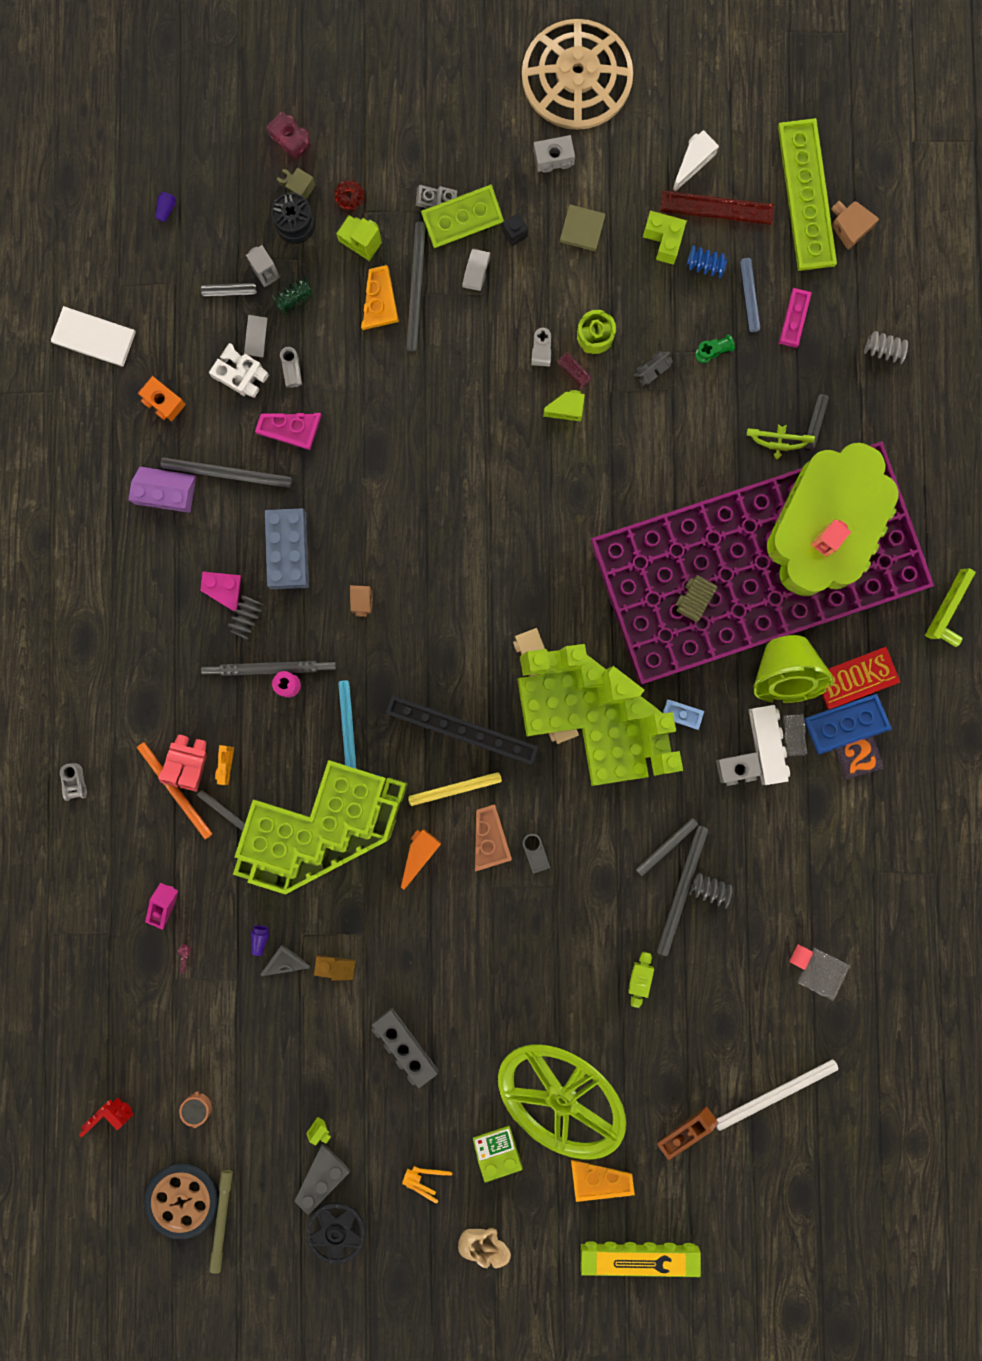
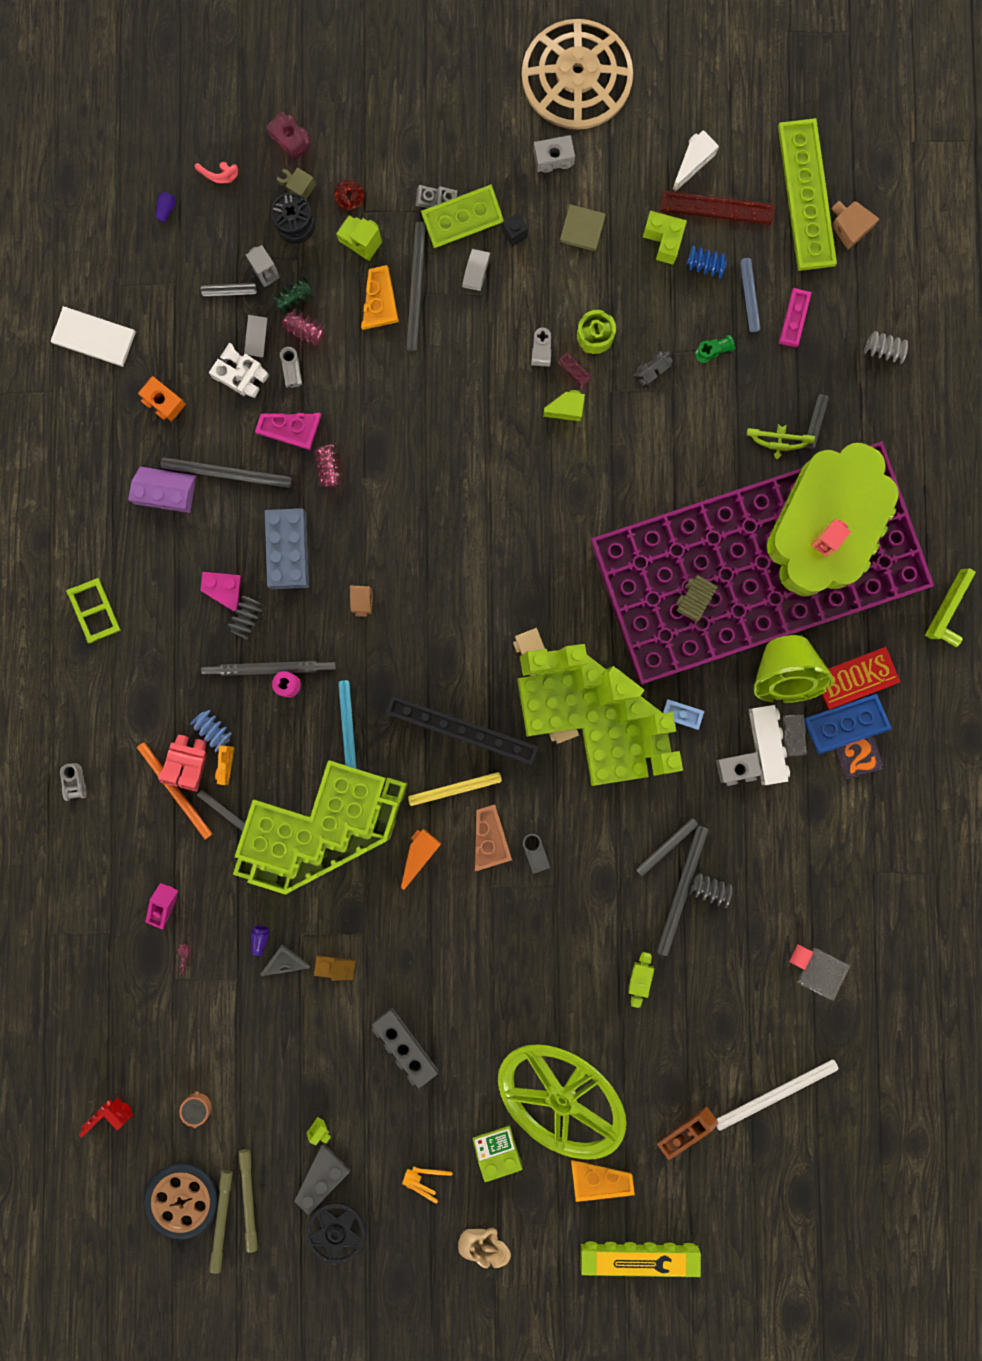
none -> lime window [66,578,121,644]
none -> medium blue piece [190,710,232,752]
none -> coral piece [195,162,238,184]
none -> olive piece [238,1149,258,1253]
none -> clear pink piece [282,309,324,347]
none -> clear pink piece [314,444,344,487]

